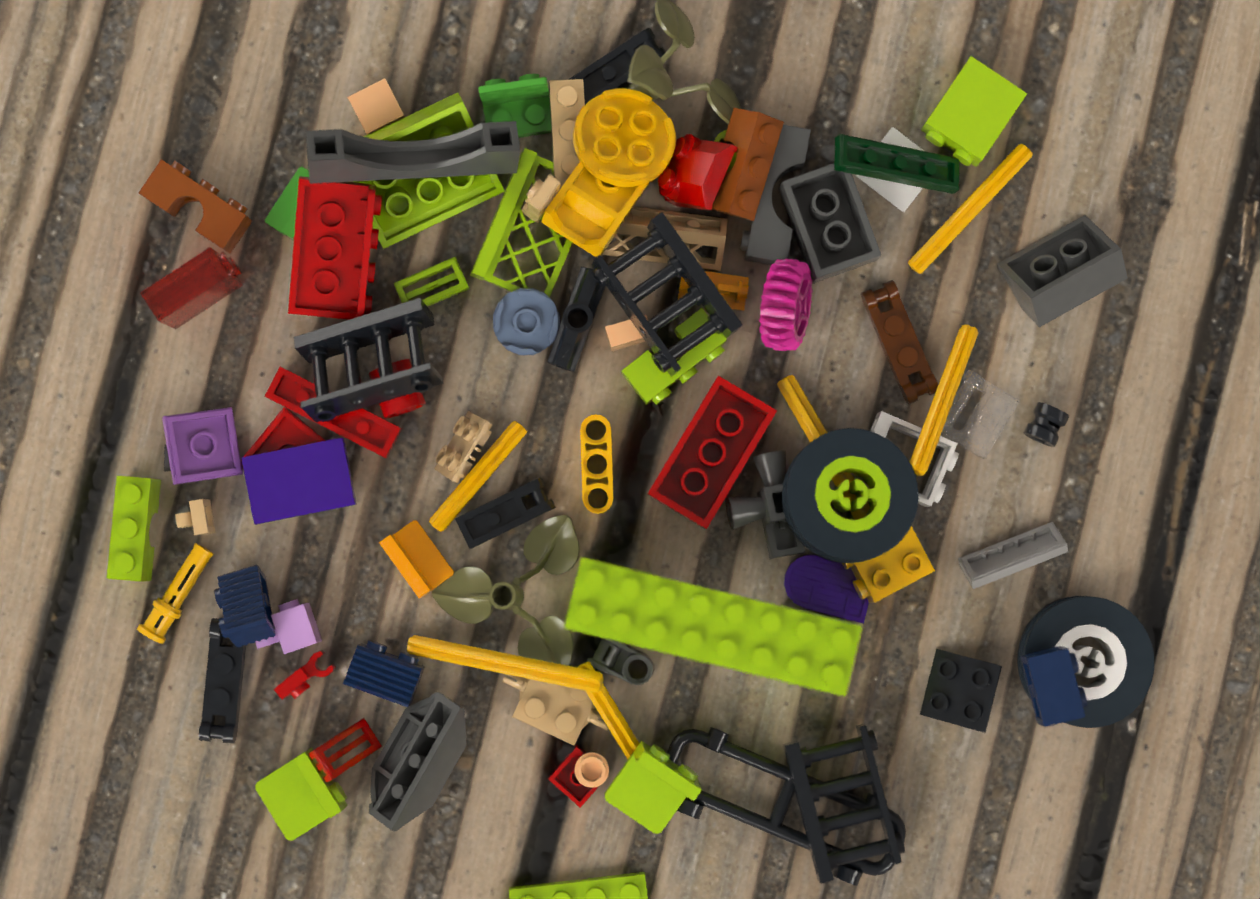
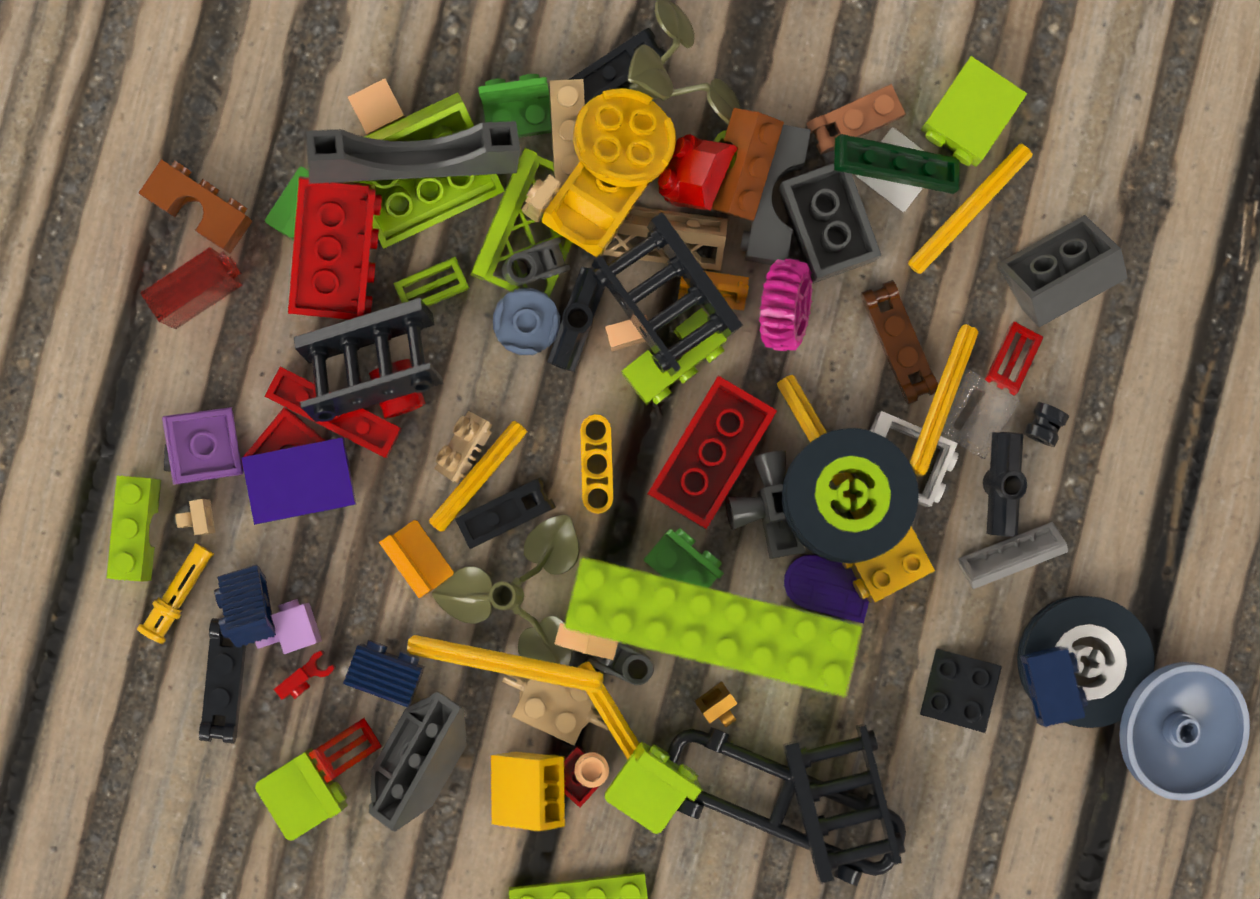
none -> yellow brick [491,752,565,831]
none -> dark grey piece [502,237,571,286]
none -> light nougat piece [554,623,618,660]
none -> bright green bracket [643,528,724,588]
none -> pearl gold tile [695,681,738,728]
none -> nougat plate [806,84,906,155]
none -> black piece [983,432,1028,536]
none -> red tile [984,321,1044,396]
none -> sand blue dish [1120,662,1250,801]

